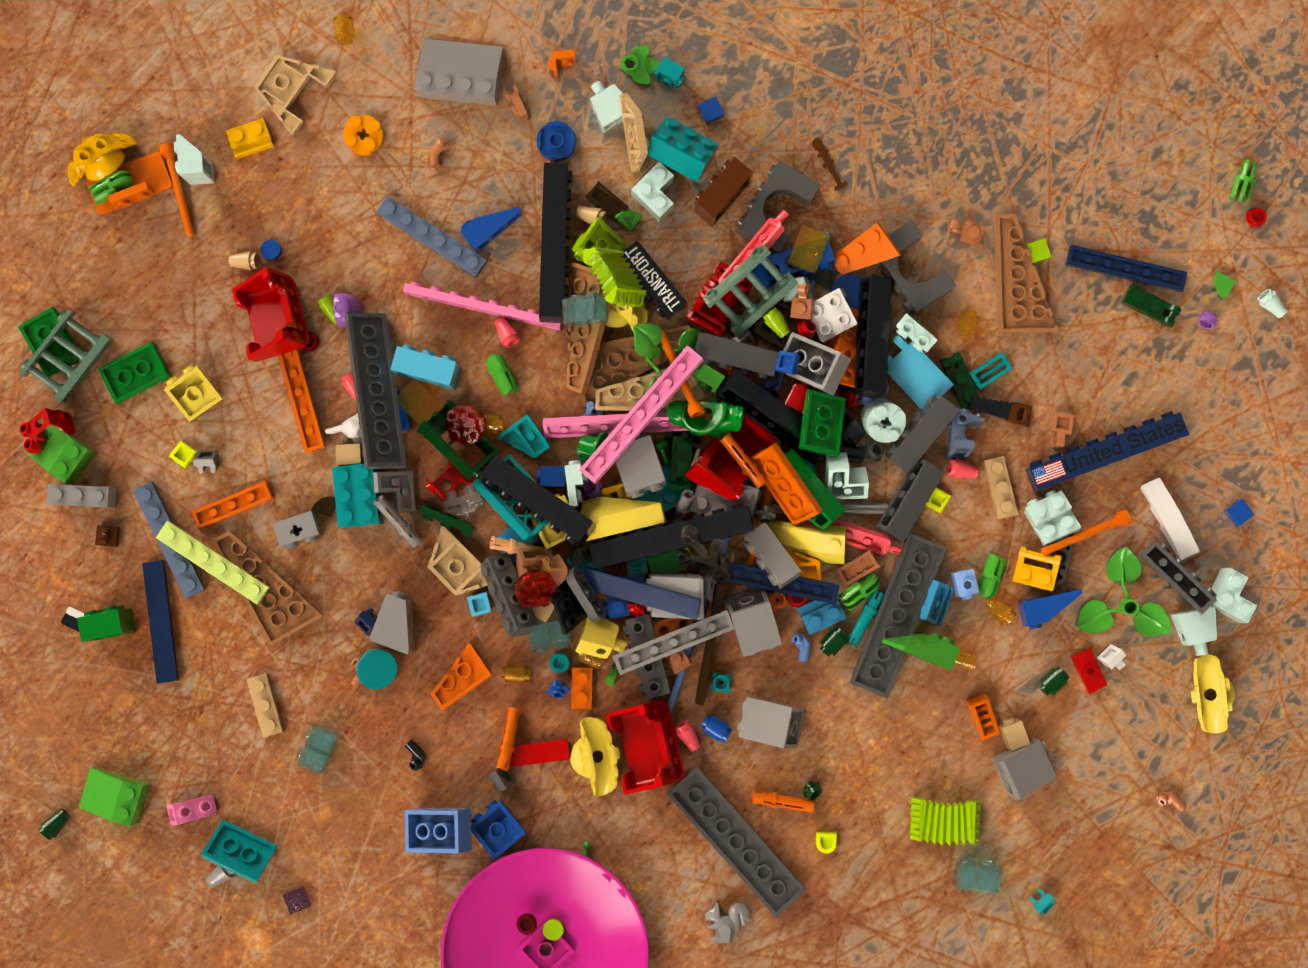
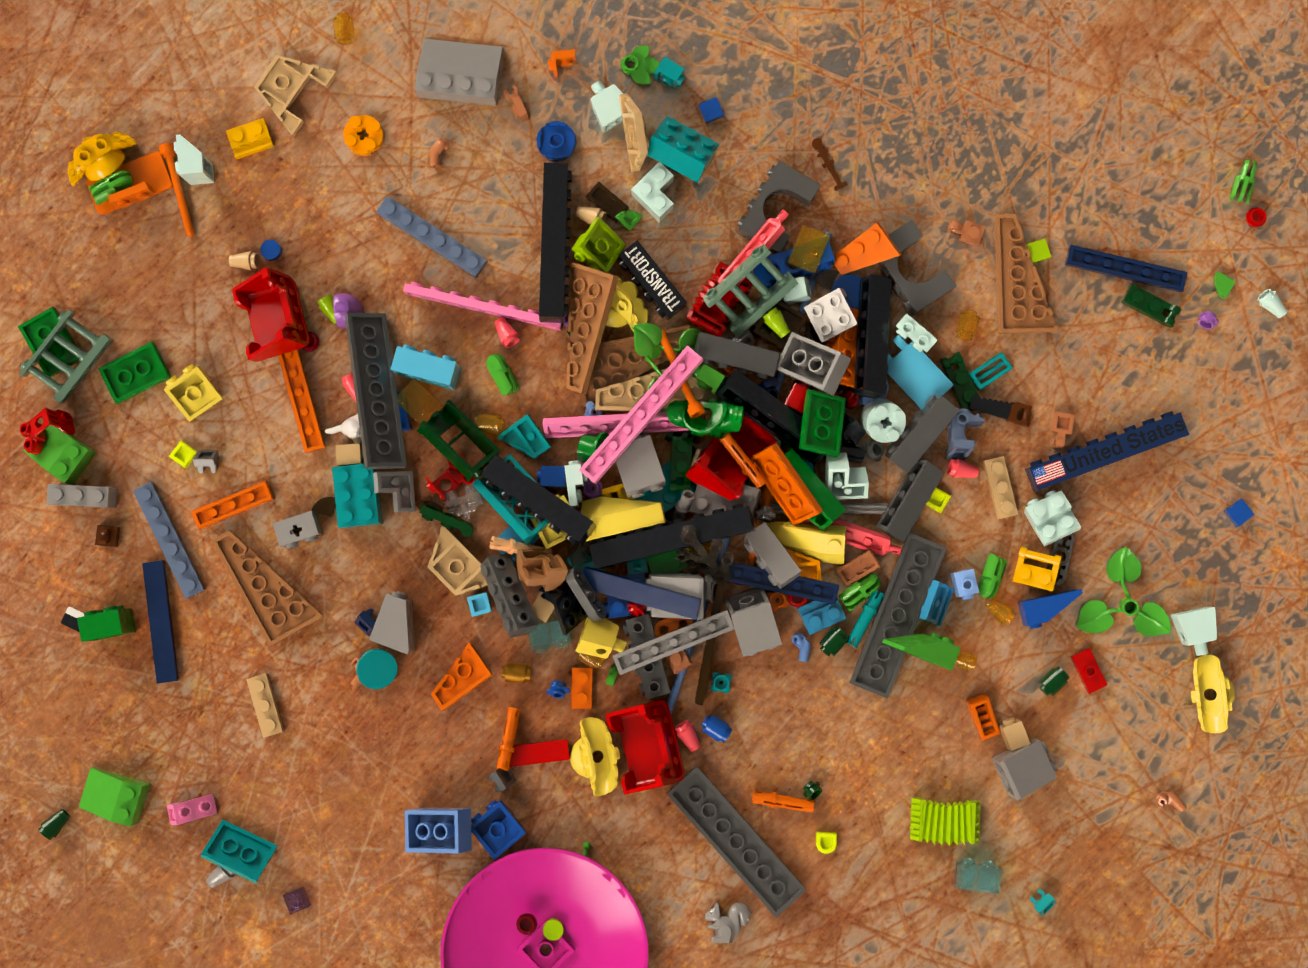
yellowish green plate [156,521,270,604] -> none
clear light blue piece [297,725,339,774] -> none
light grey pin [373,495,423,548] -> none
black arm [405,739,425,771] -> none
clear red tile [446,403,486,444] -> none
blue slope [460,207,522,253] -> none
clear red tile [514,569,556,608] -> none
teal tile [549,653,570,673] -> none
clear light blue piece [562,292,607,326] -> none
lime piece [583,247,646,307] -> none
green hand [655,438,669,466] -> none
reddish brown brick [694,157,753,227] -> none
light grey slope [738,697,805,749] -> none
blue tile [775,351,801,375] -> none
nougat plate [790,283,814,320] -> none
red plate [797,319,817,339] -> none
orange piece [1041,509,1132,555] -> none
white tile [1097,644,1126,671] -> none
white slope [1140,477,1200,561] -> none
dark grey brick [1141,541,1217,616] -> none
light aqua brick [1211,568,1257,623] -> none

